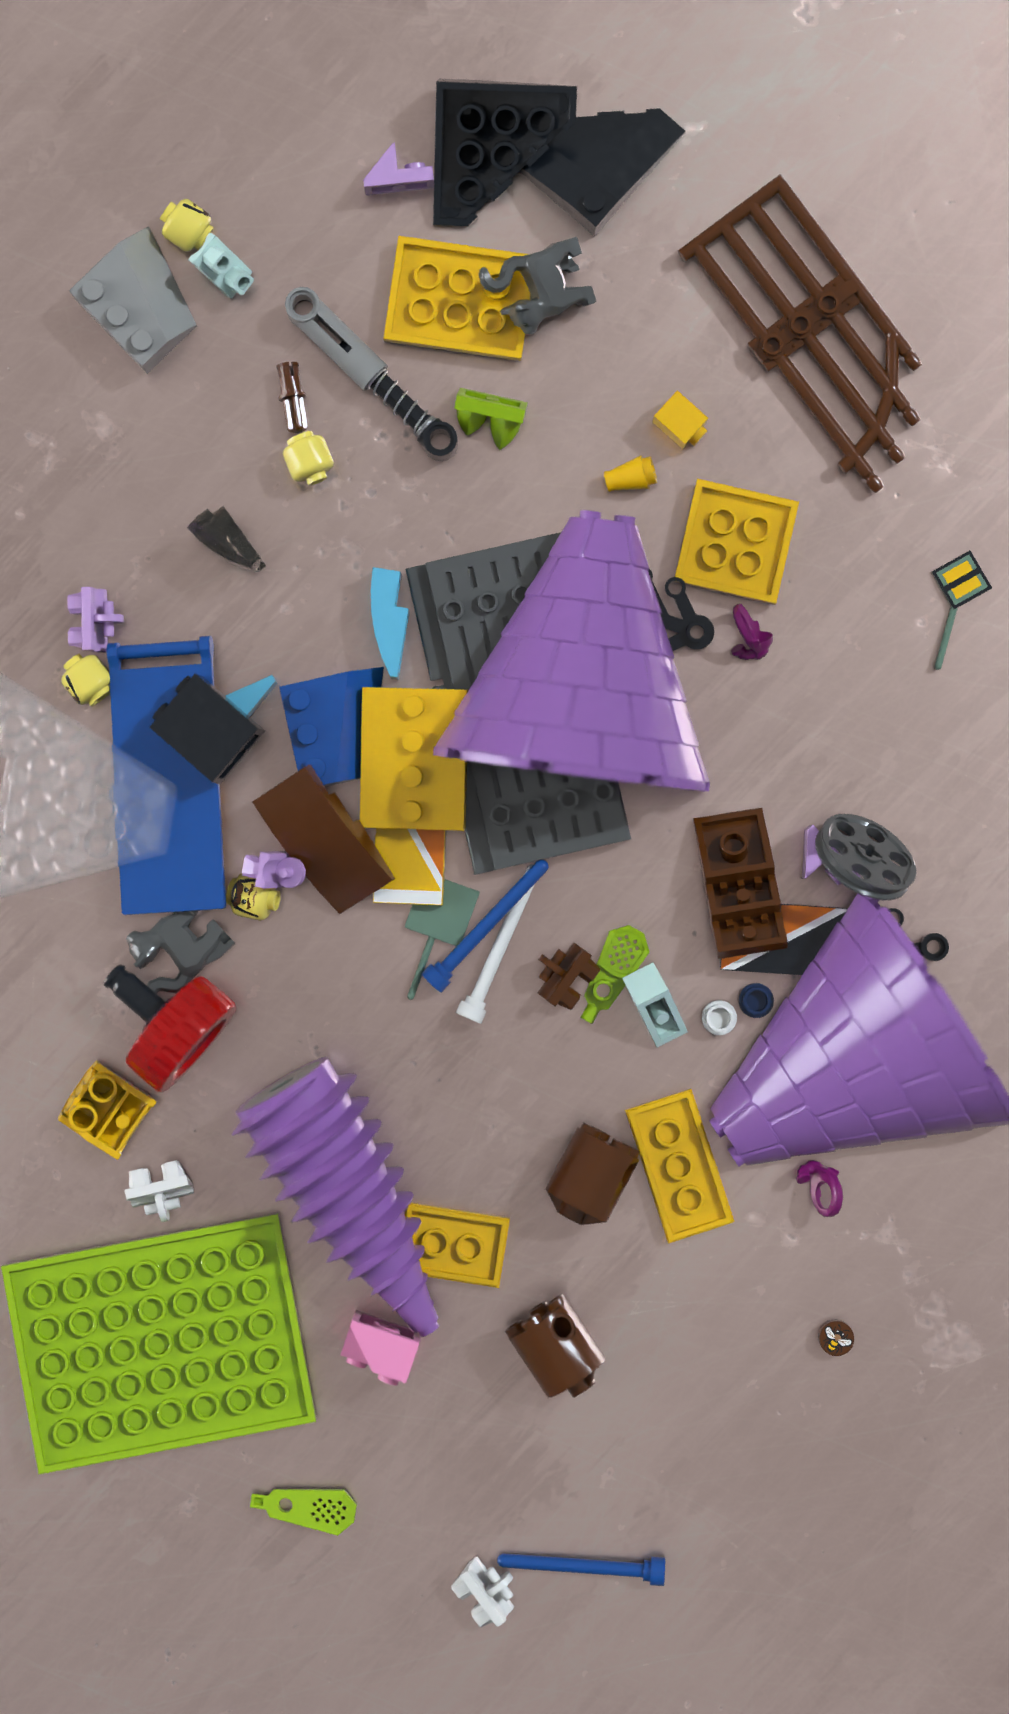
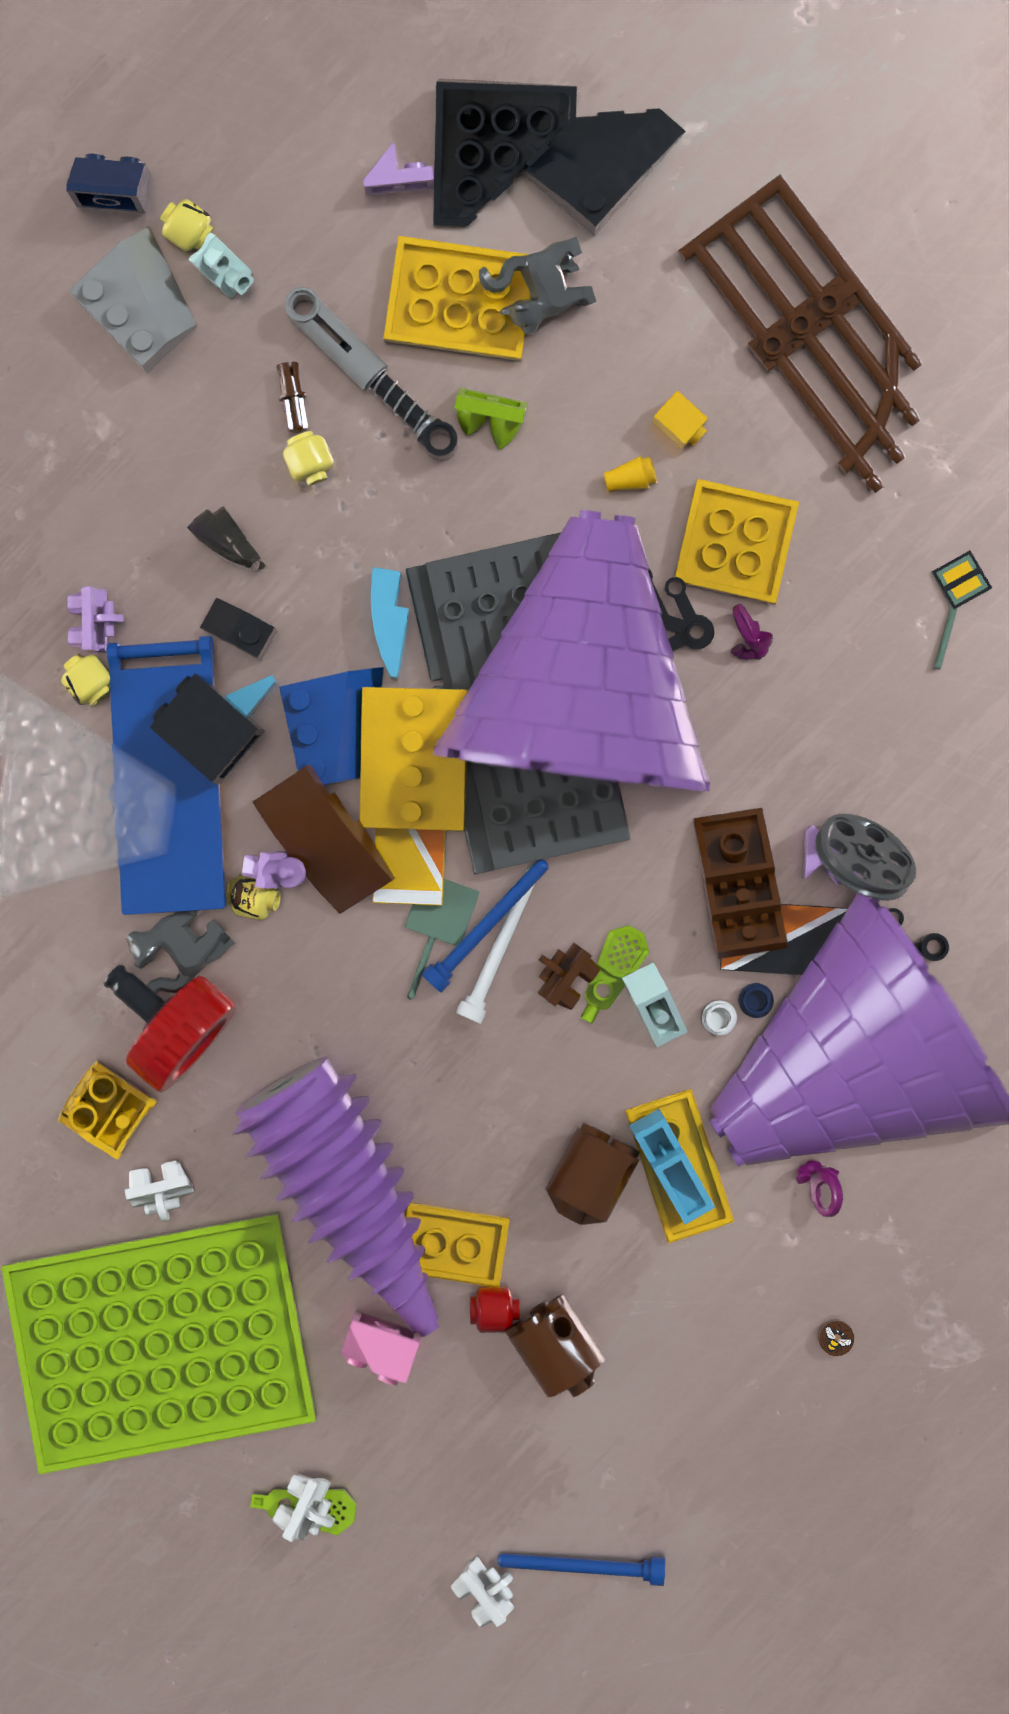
none -> dark blue slope [66,153,149,213]
none -> black slope [200,597,278,661]
none -> white hips [273,1475,335,1542]
none -> red head [470,1287,520,1333]
none -> medium azure slope [629,1109,715,1224]

